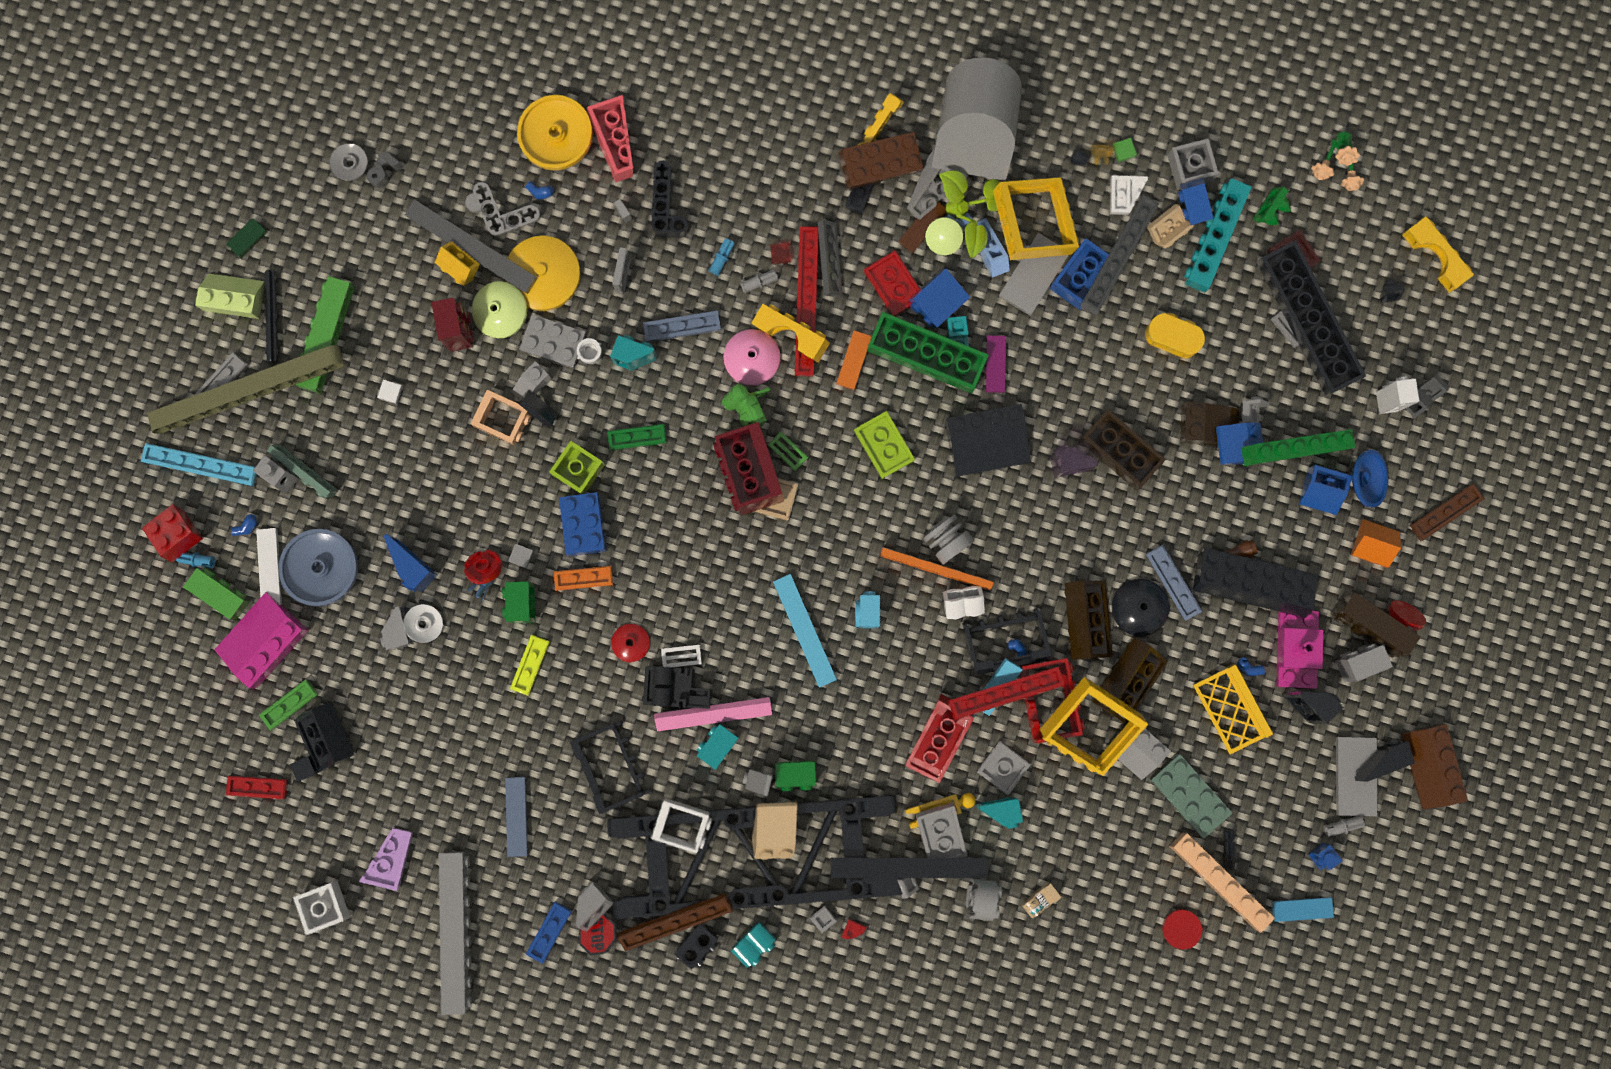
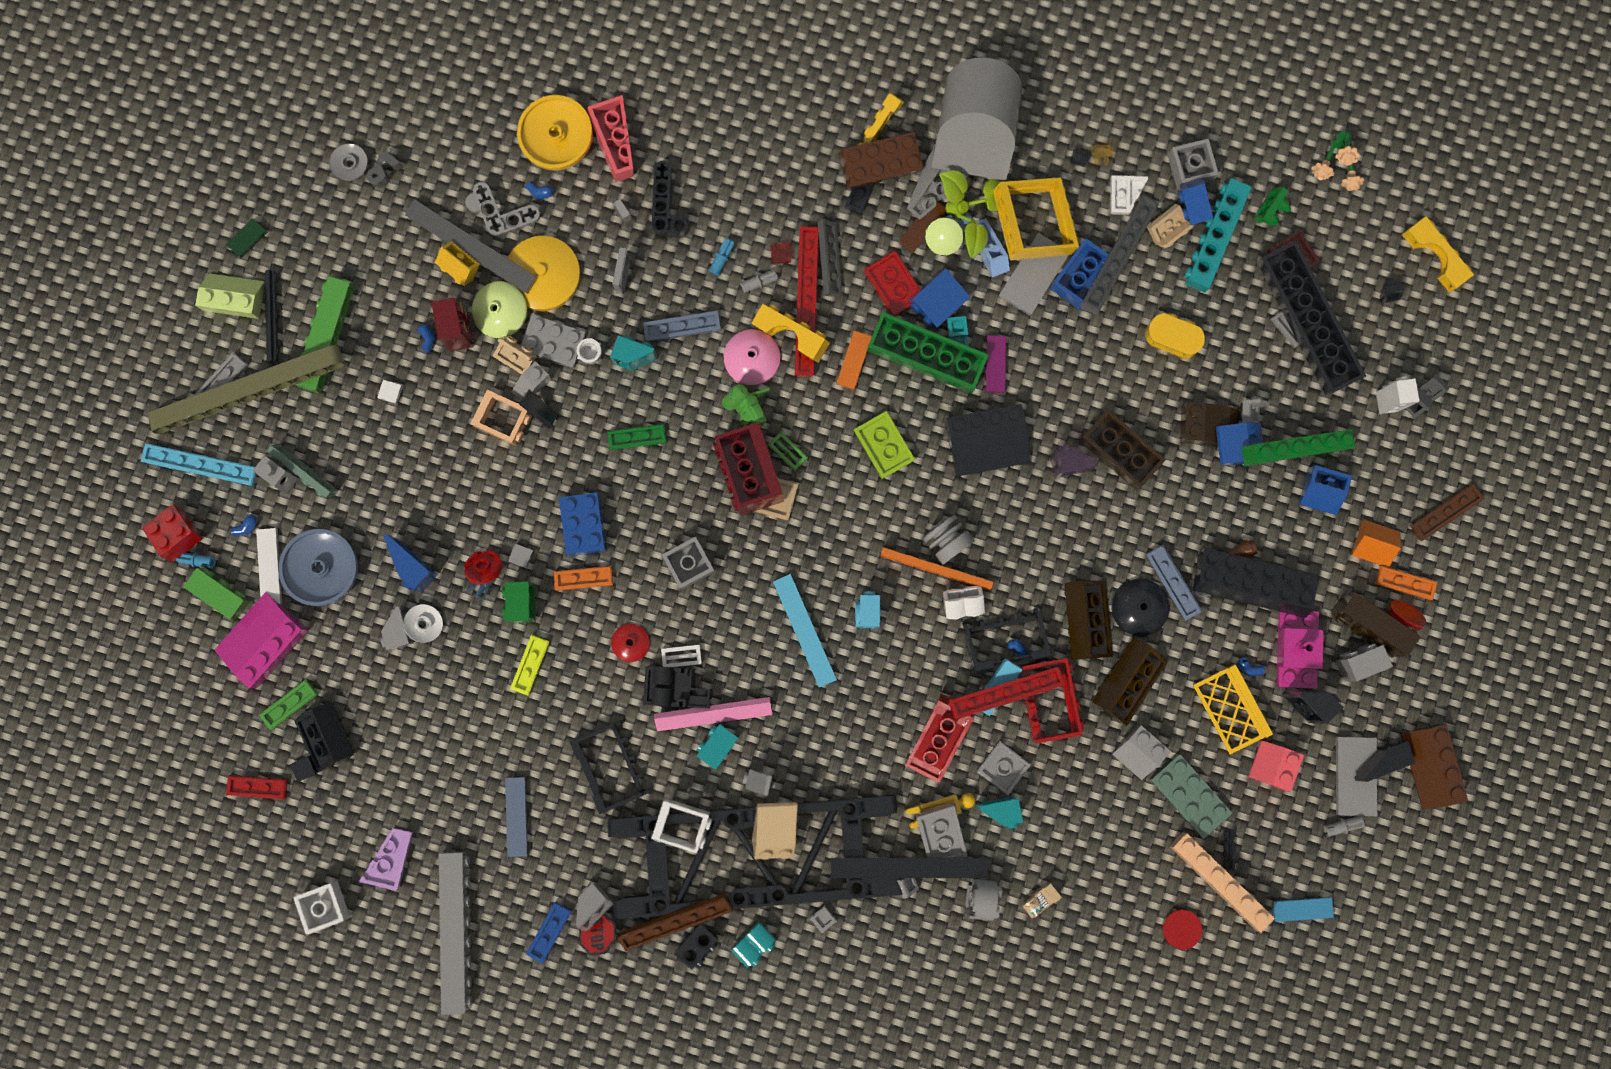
lime brick [549,441,605,494] -> none
green brick [775,760,816,791] -> none
red tile [841,919,867,939] -> none
yellow window [1040,677,1148,776] -> none
bright green tile [1112,138,1137,163] -> none
blue brick [1308,843,1342,871] -> none
blue dish [1352,450,1388,507] -> none
none -> blue arm [417,324,435,353]
none -> tan bracket [493,336,537,375]
none -> light grey brick [662,536,715,590]
none -> coral slope [1248,740,1304,792]
none -> orange tile [1375,566,1437,601]

